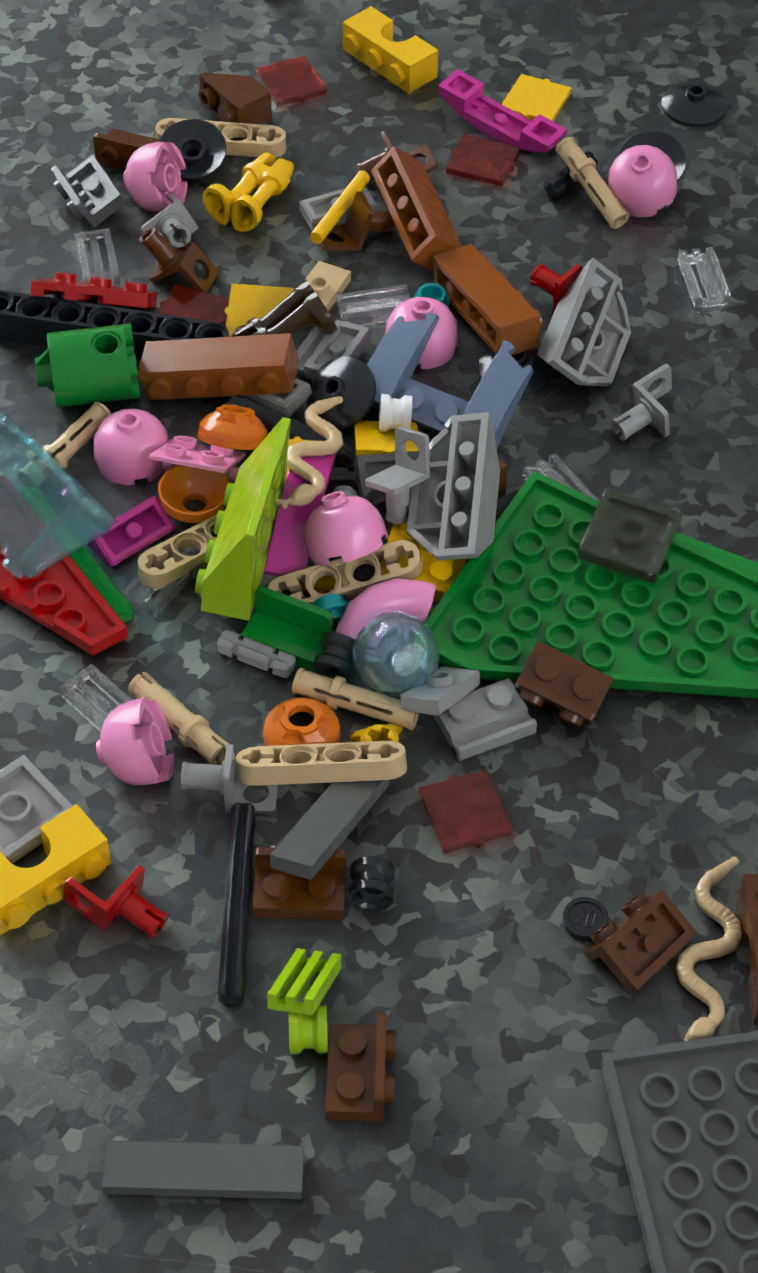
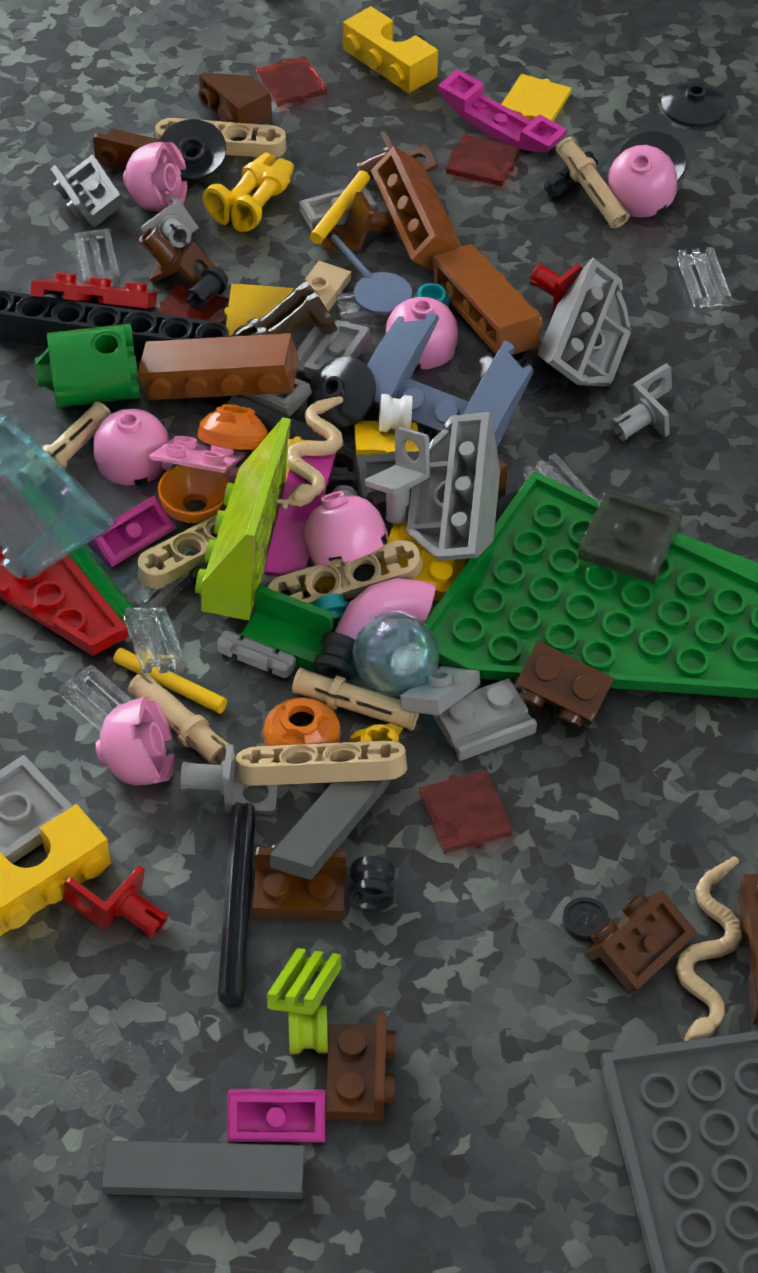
none -> yellow bar [113,647,228,714]
none -> clear tile [124,608,186,673]
none -> black pin [185,267,228,310]
none -> dark pink slope [227,1089,326,1142]
none -> sand blue piece [331,234,412,315]

